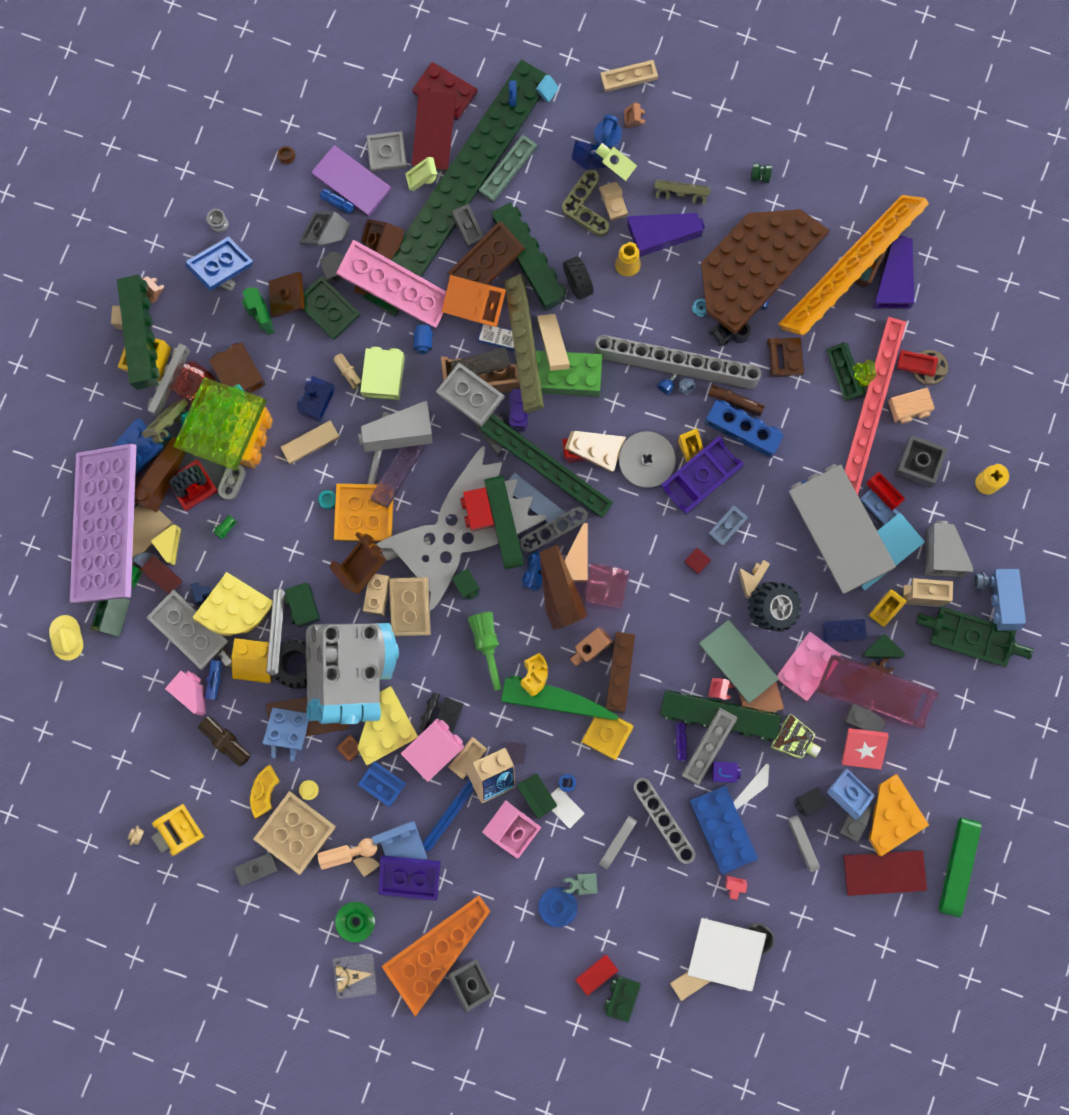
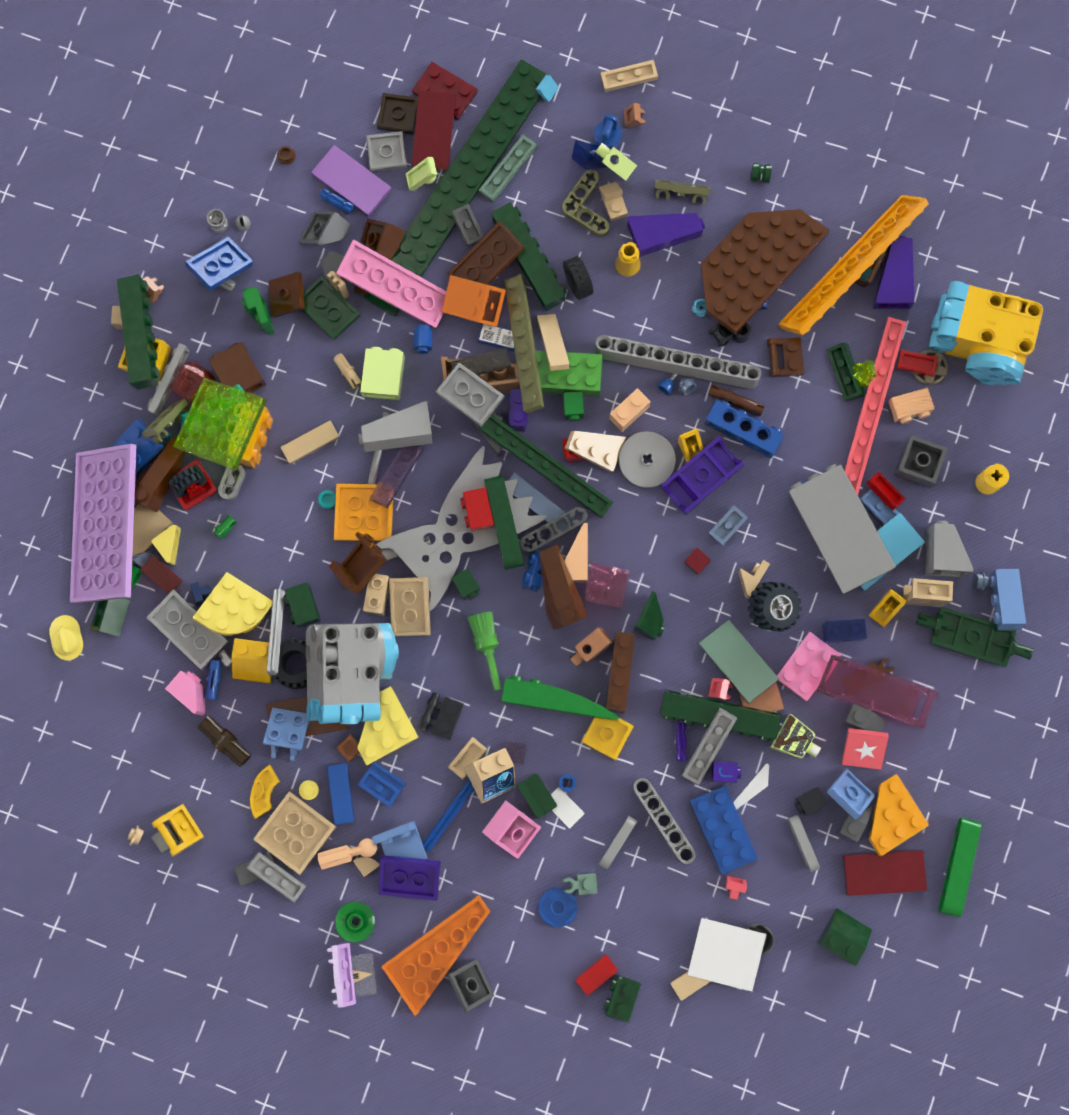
clear blue brick [297,376,336,423] -> none
bright pink brick [401,718,464,782] -> none
blue tile [509,81,517,106] -> none
yellow tile [521,653,548,697] -> none
dark green slope [862,633,905,659] -> none
none -> light grey hinge [235,215,251,231]
none -> light grey tile [246,851,306,903]
none -> tan tile [327,271,349,299]
none -> blue tile [327,763,355,825]
none -> lavender plate [327,943,356,1008]
none -> dark brown tile [377,93,418,134]
none -> green brick [563,392,584,422]
none -> light nougat brick [609,388,651,432]
none -> dark green slope [634,591,665,640]
none -> dark green slope [817,908,872,966]
none -> yellow piece [928,281,1043,385]

